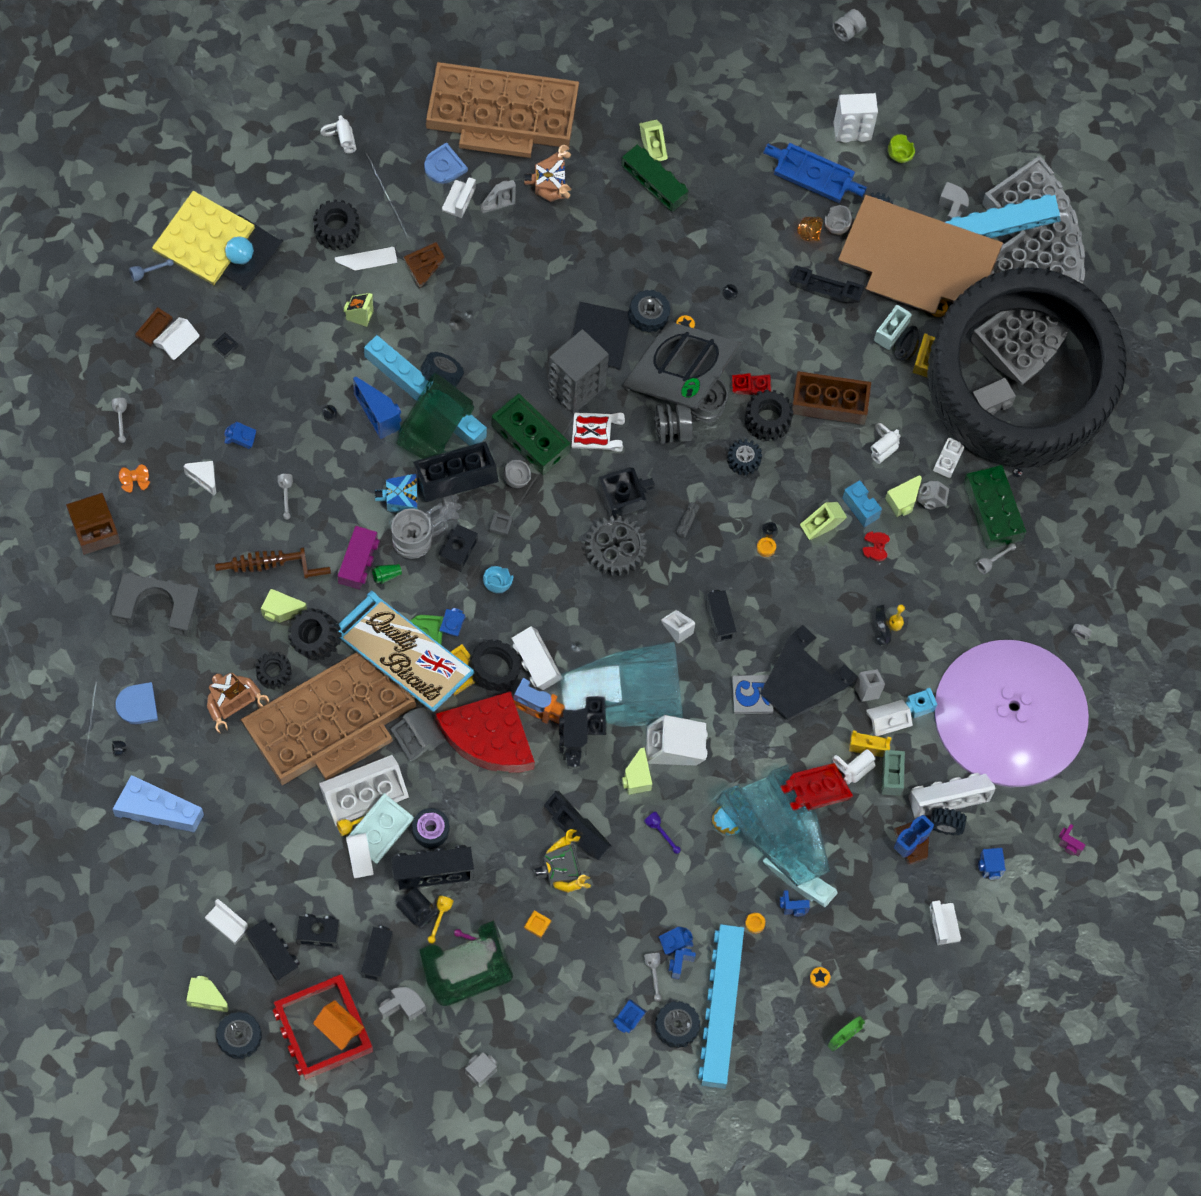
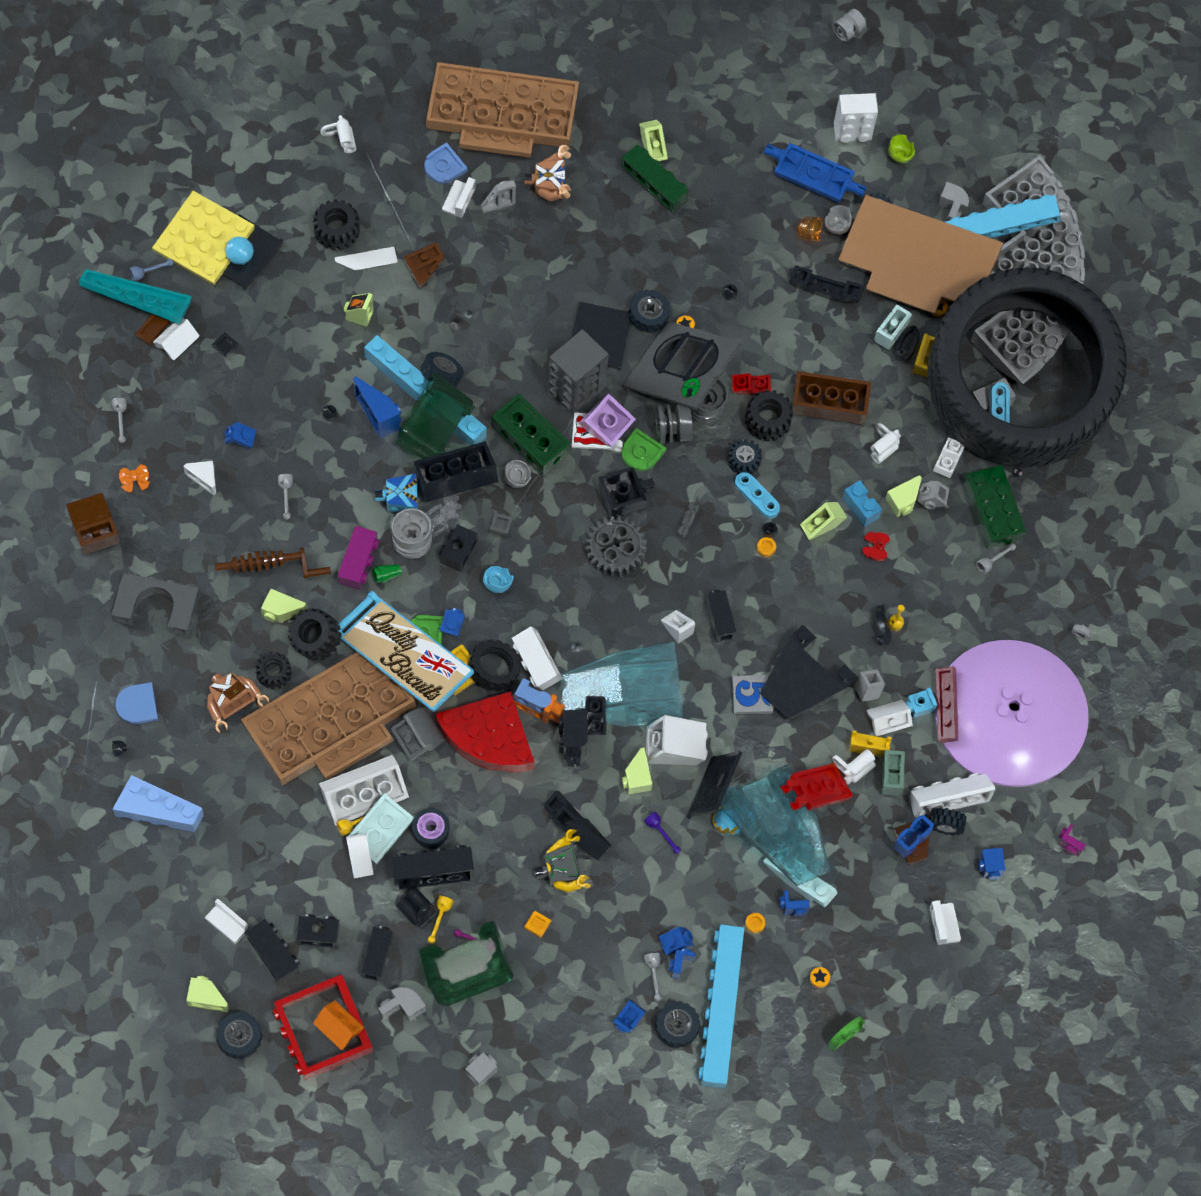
none -> teal wing [79,269,192,324]
none -> lavender slope [579,394,636,447]
none -> bright green tile [622,428,667,471]
none -> black piece [687,751,742,819]
none -> medium azure plate [735,472,780,519]
none -> tile [936,666,959,743]
none -> medium azure plate [989,382,1010,423]

